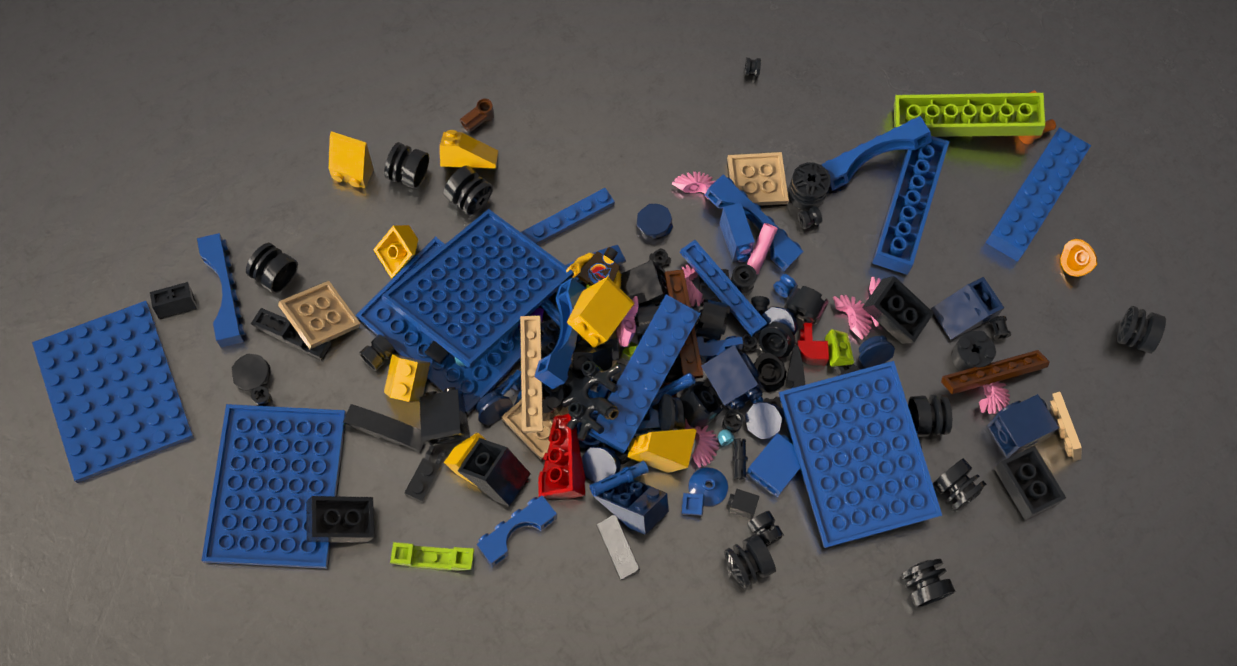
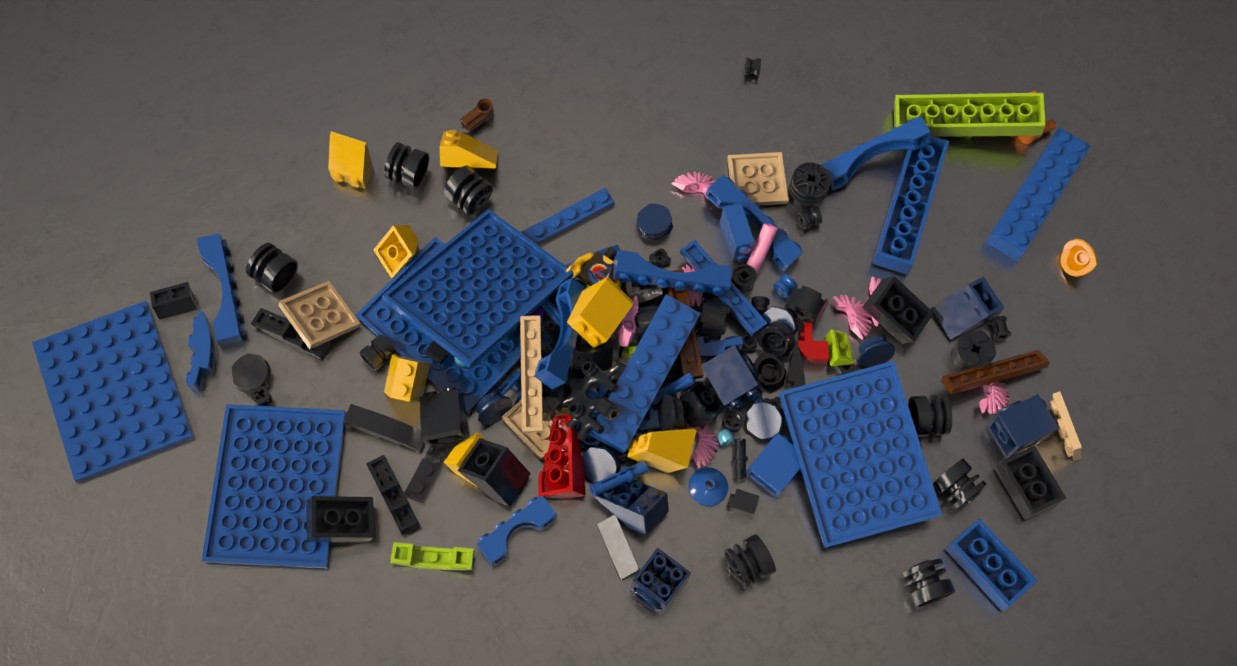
blue plate [682,493,705,516] -> none
black wheel [747,511,784,547] -> none
black wheel [1117,306,1166,354] -> none
none -> blue slope [186,311,215,392]
none -> black slope [366,455,420,535]
none -> blue arch [613,250,731,296]
none -> dark blue brick [630,547,691,615]
none -> blue brick [945,518,1038,611]

